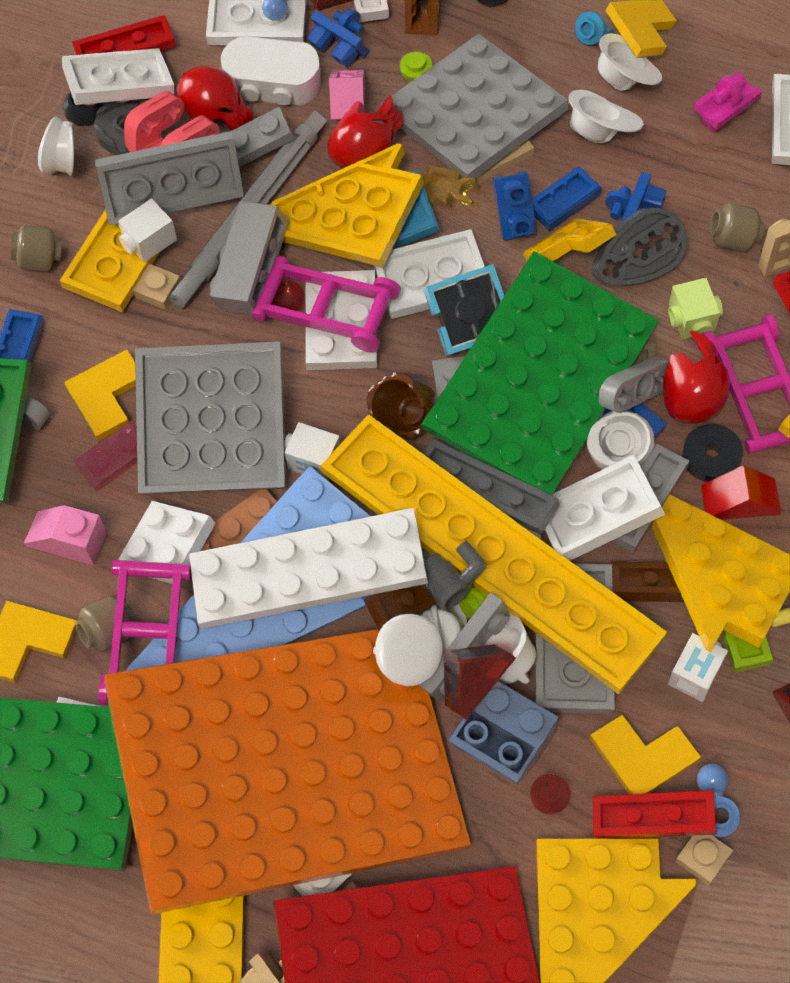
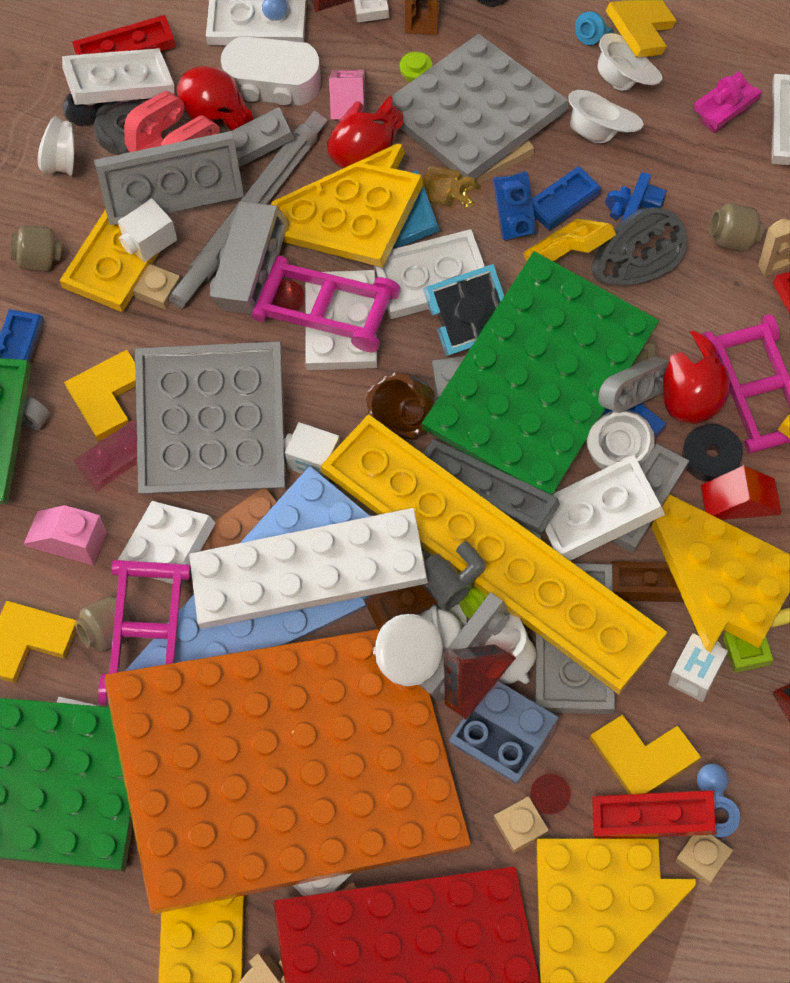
blue hips [307,8,370,68] -> none
yellowish green brick [668,278,723,339] -> none
none -> tan plate [494,796,549,854]

